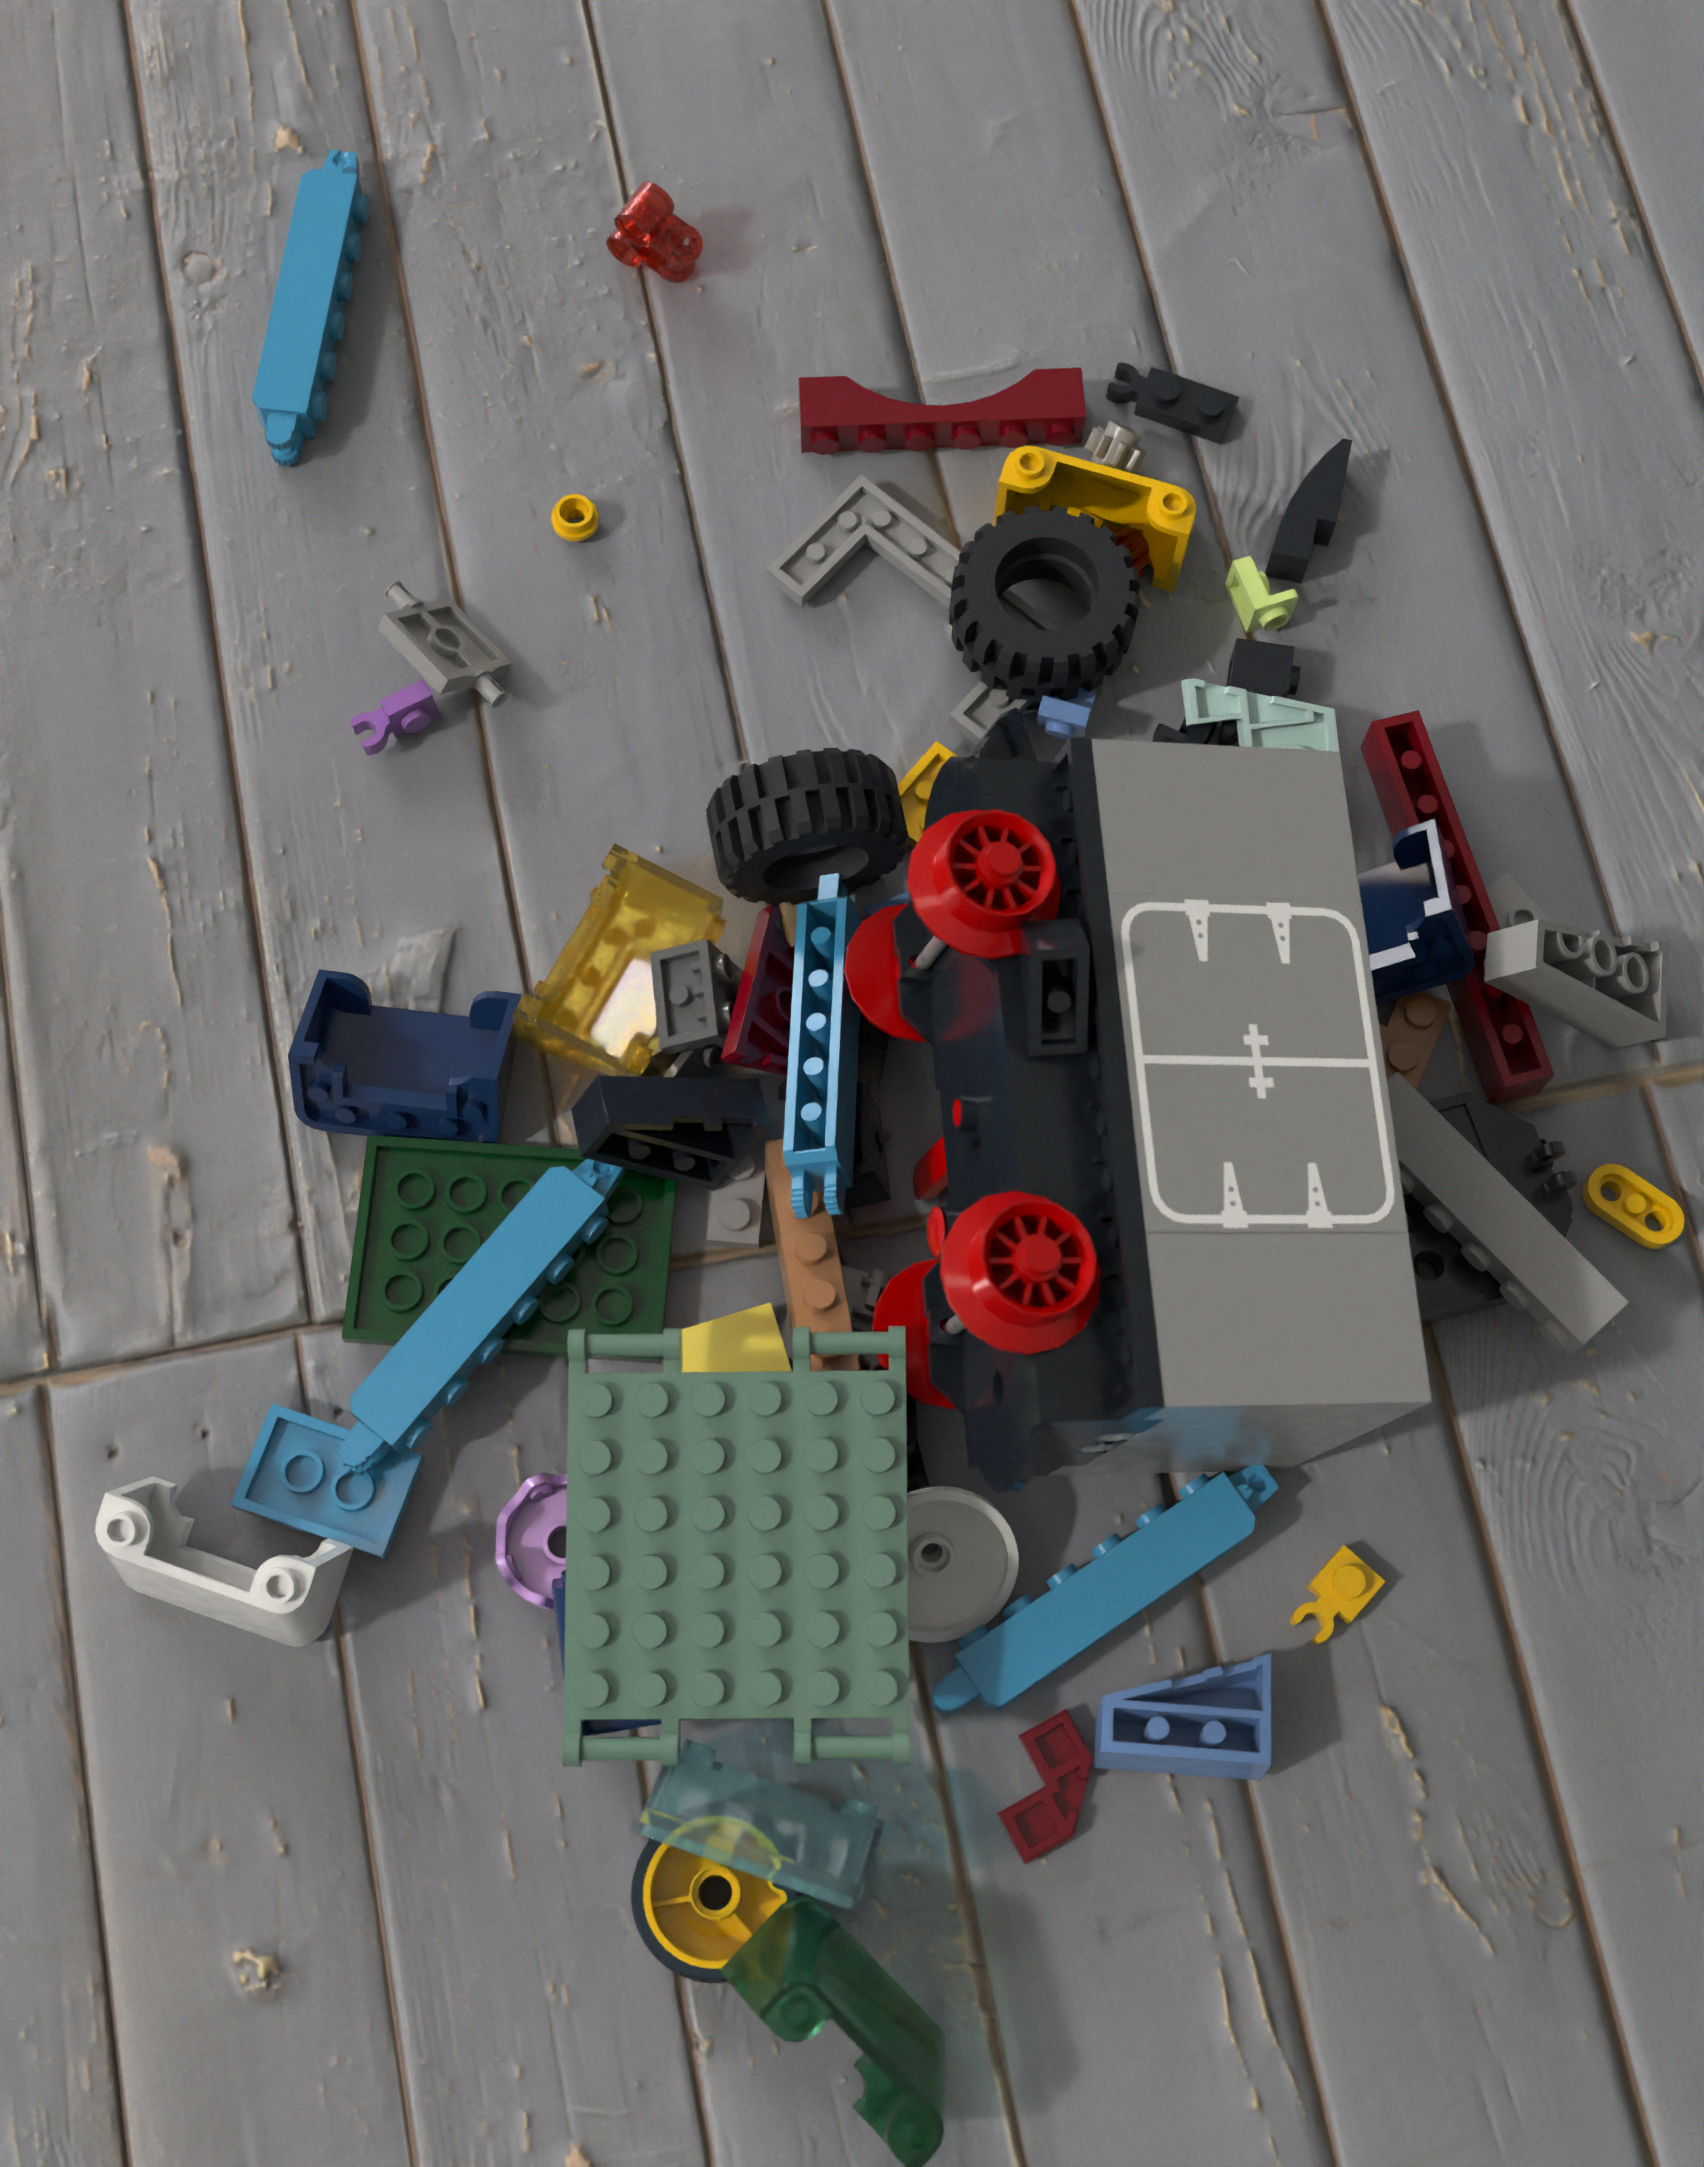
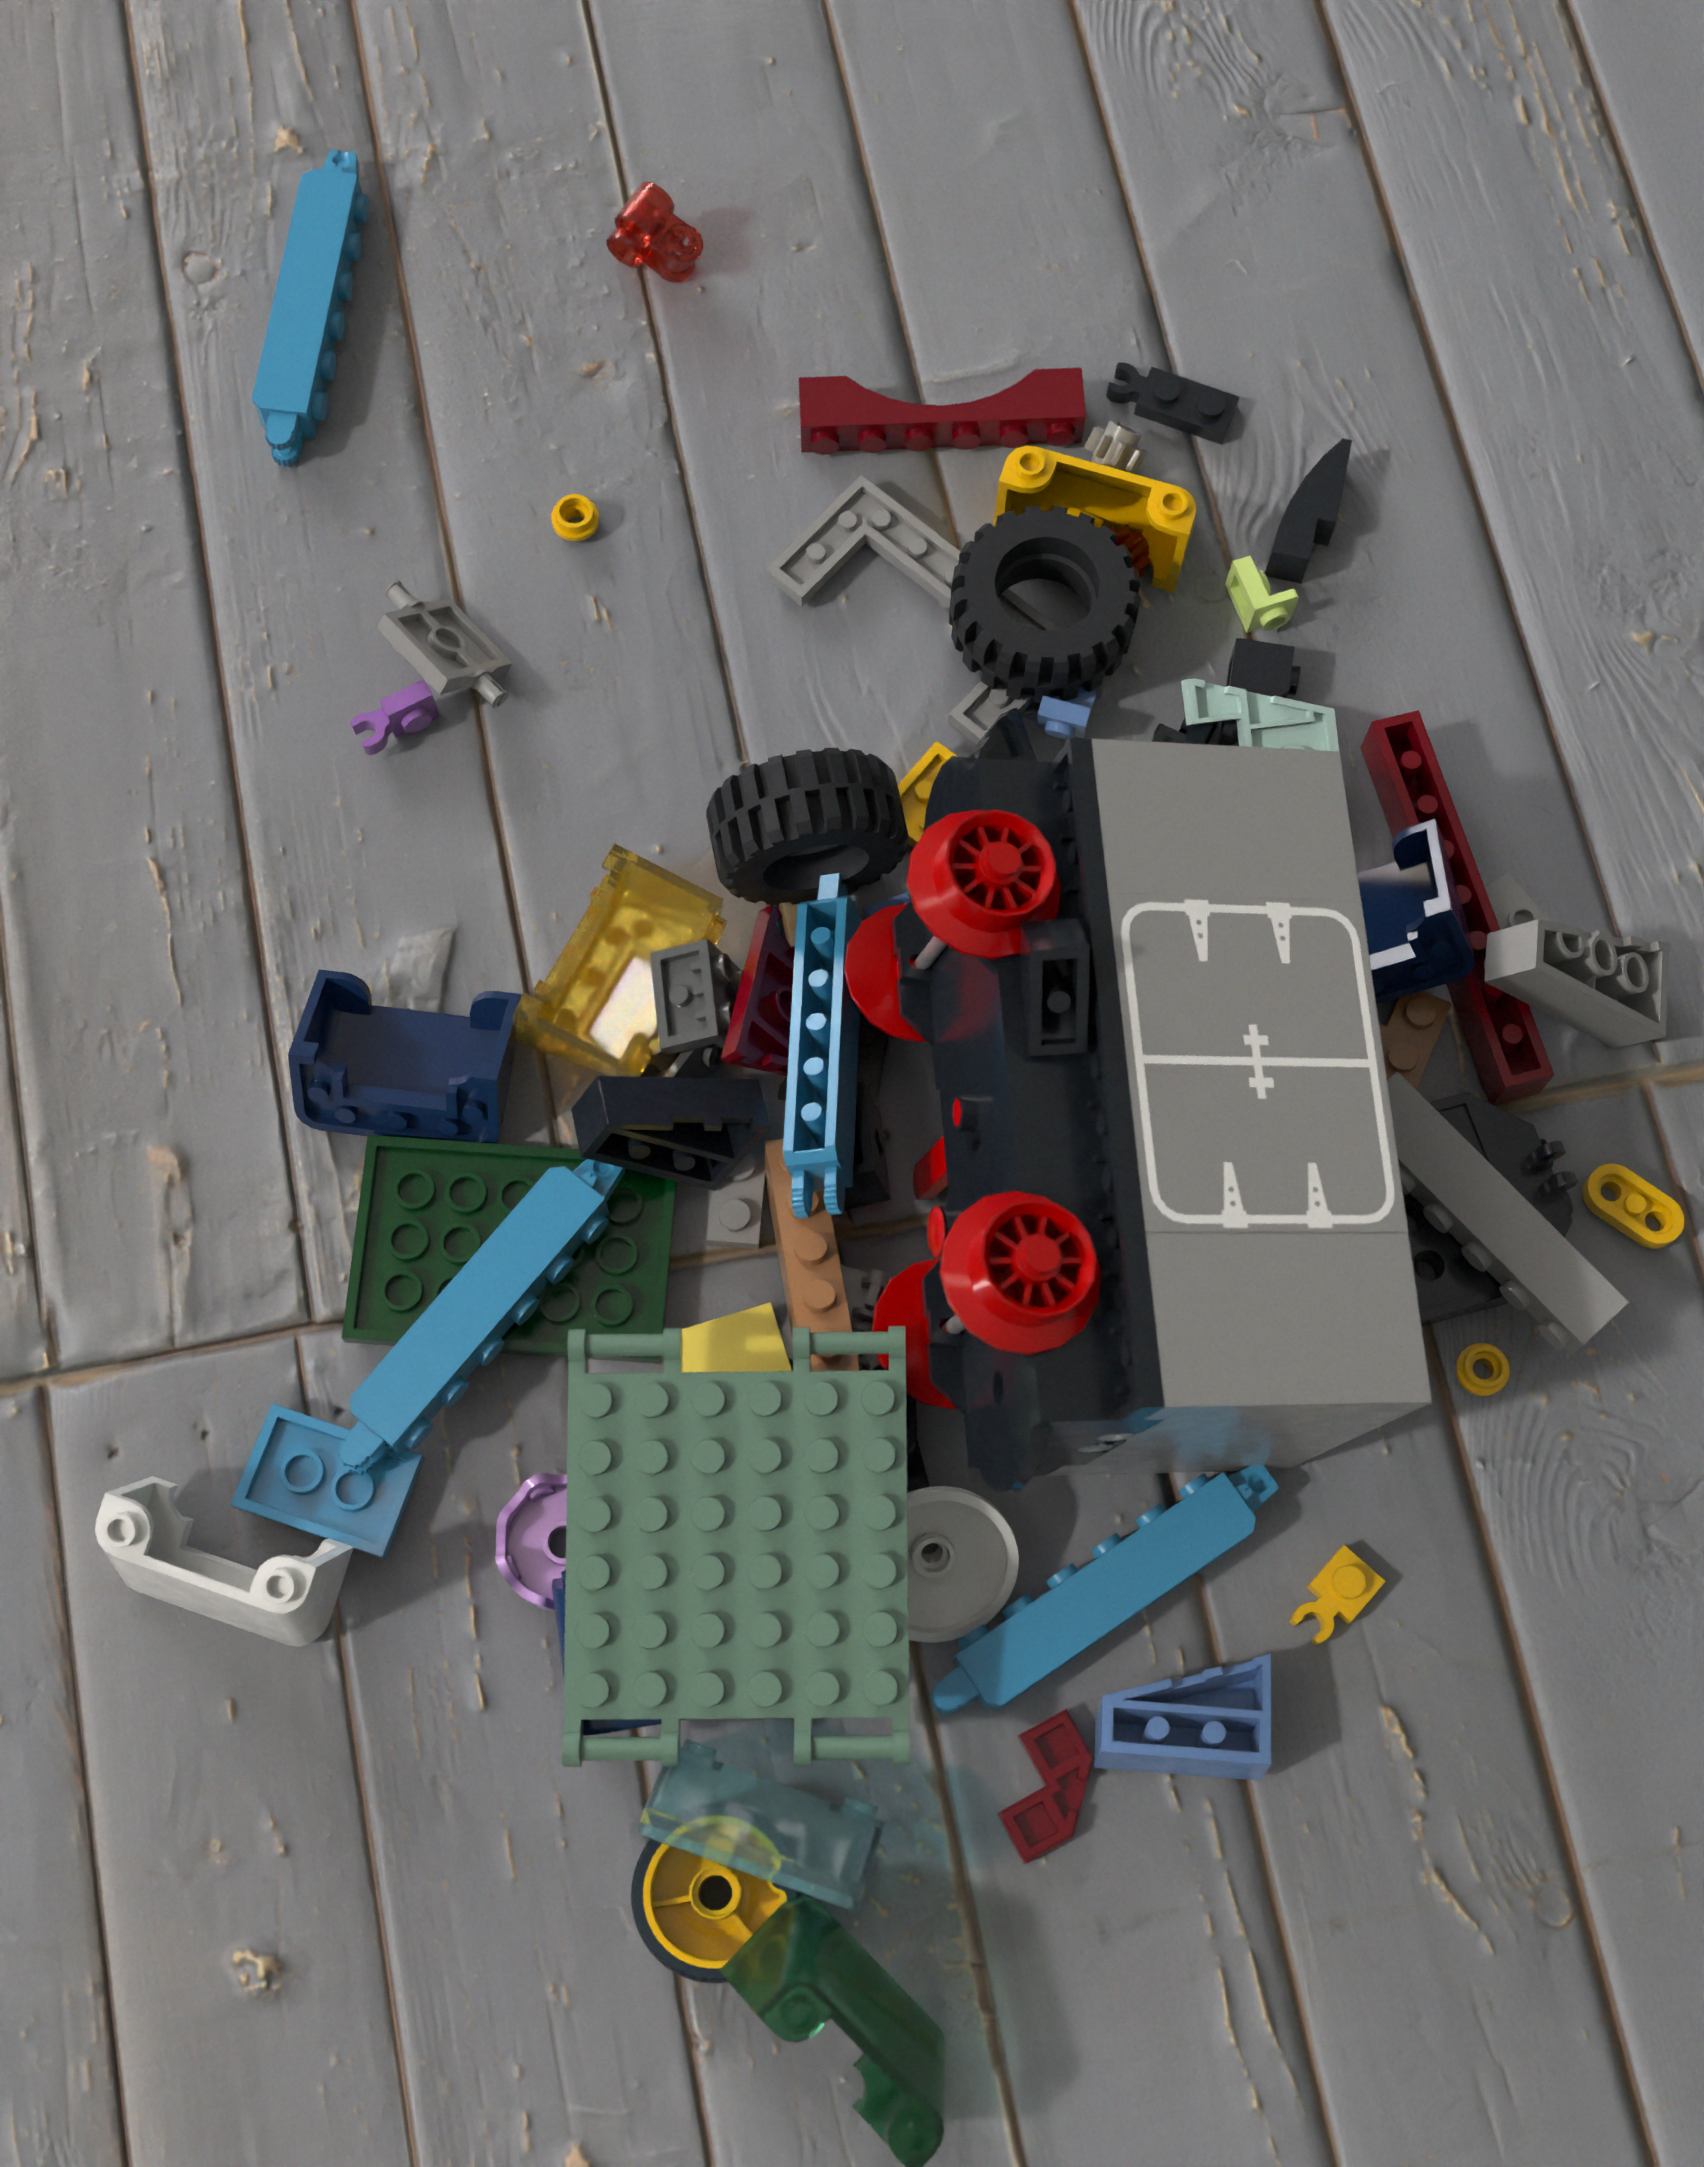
none -> yellow plate [1455,1343,1510,1396]

